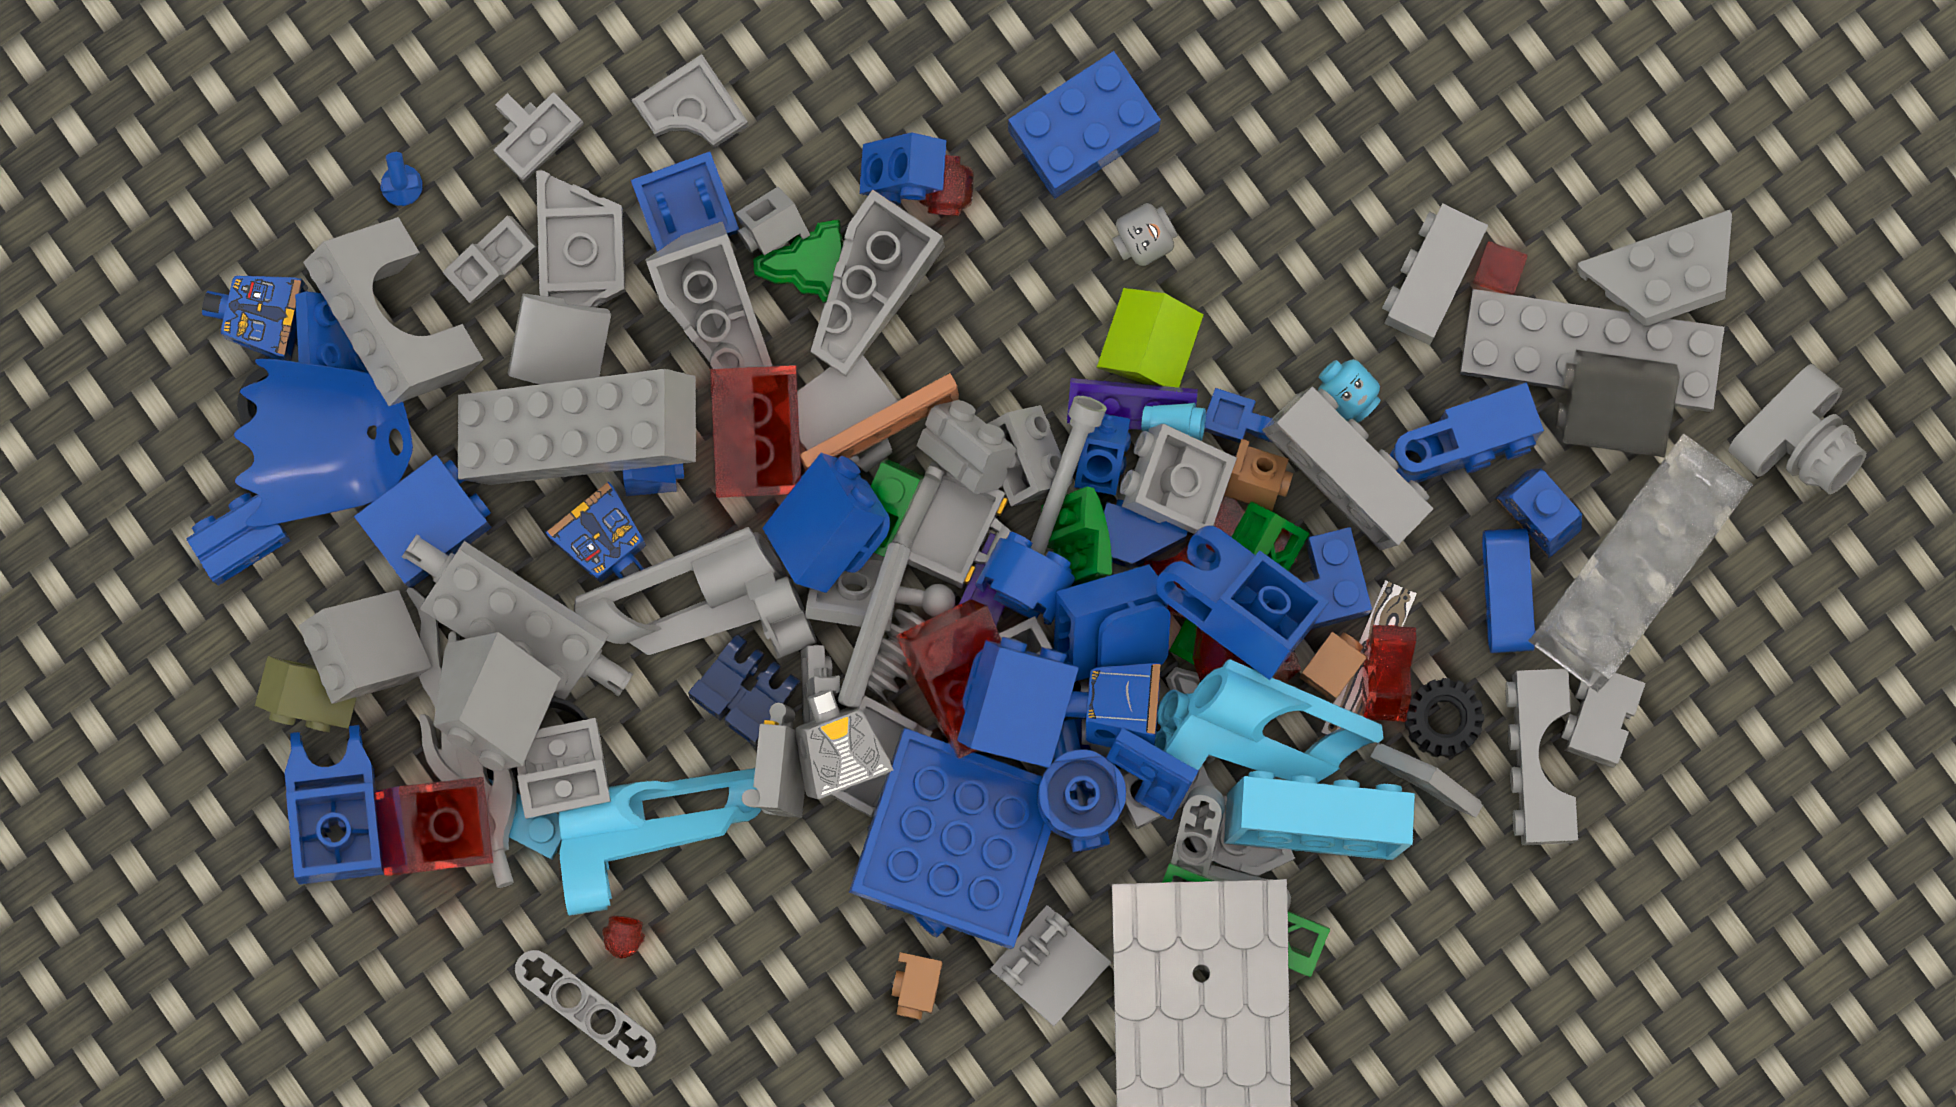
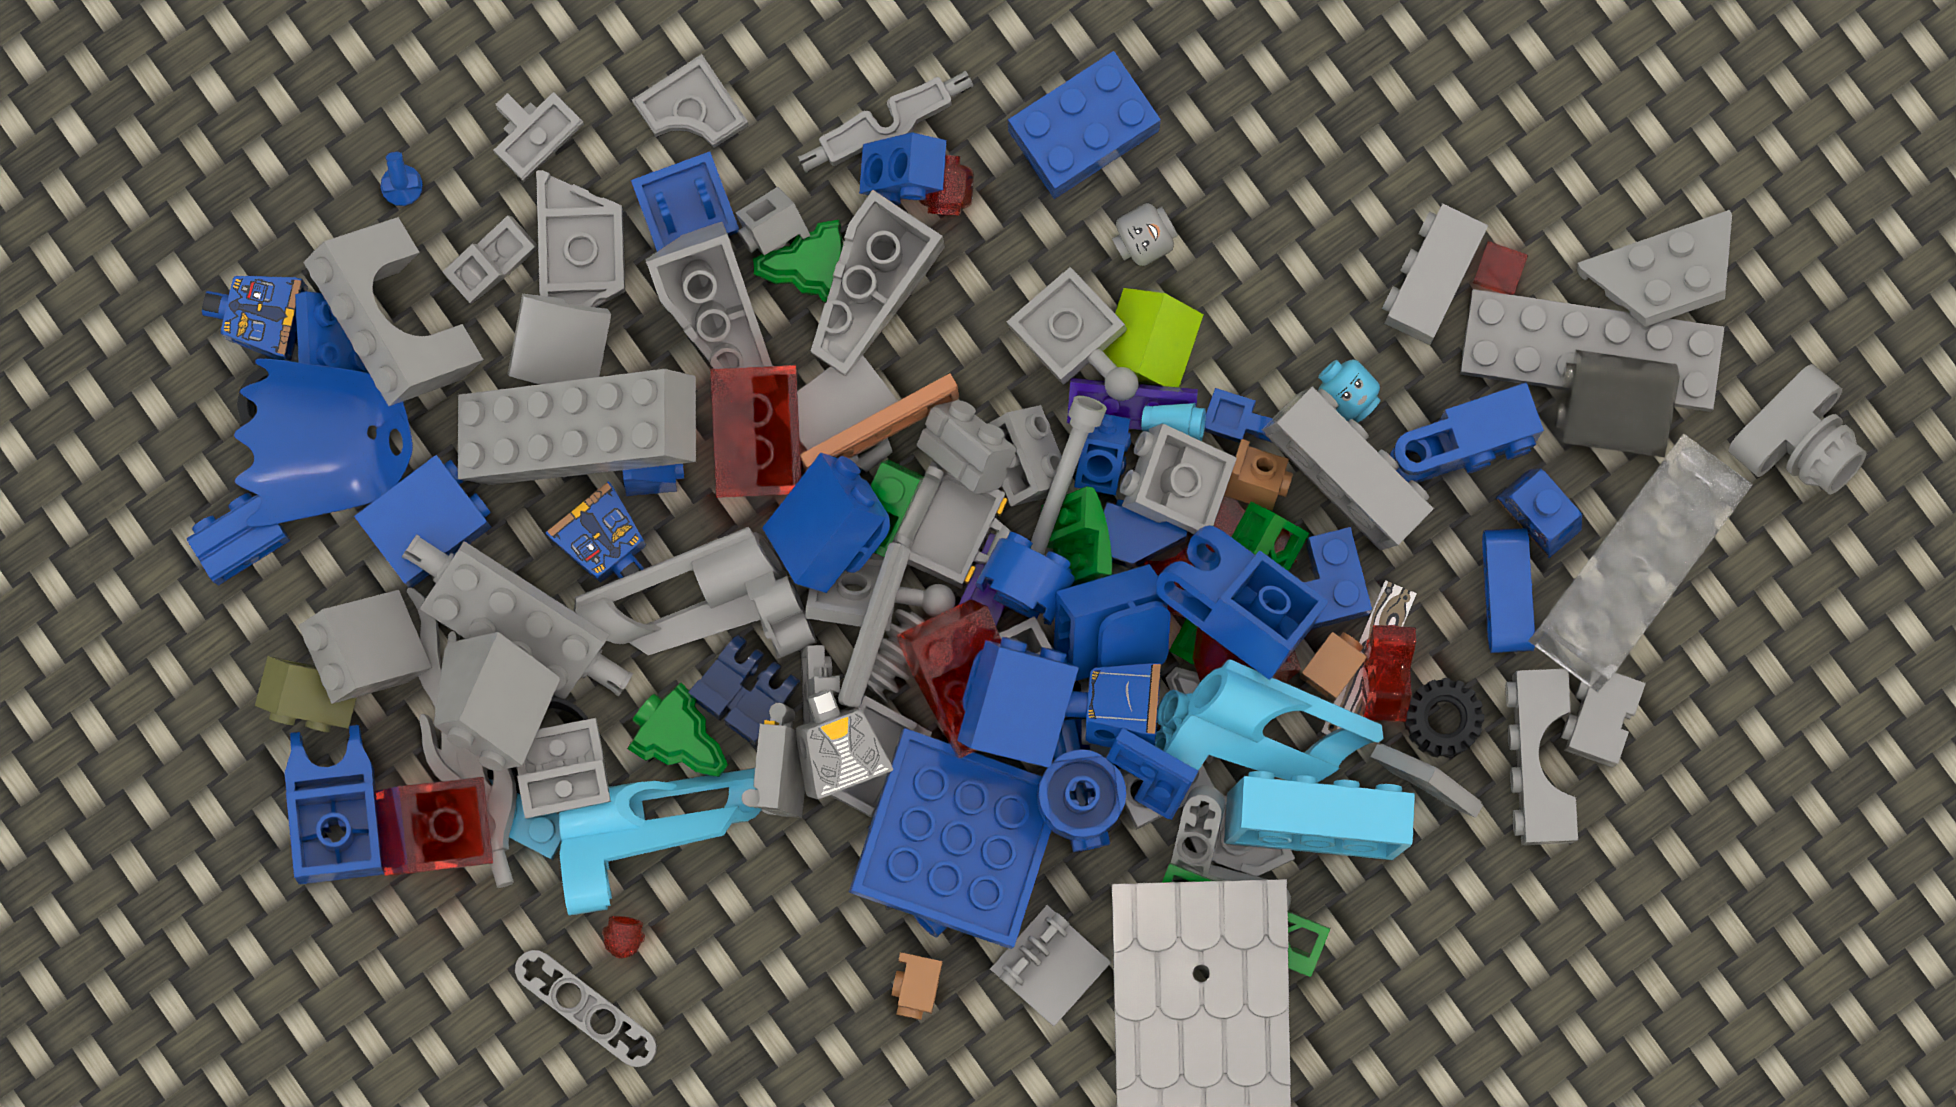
none -> green rock [627,682,728,777]
none -> light grey piece [798,71,973,172]
none -> light grey plate [1006,267,1139,401]

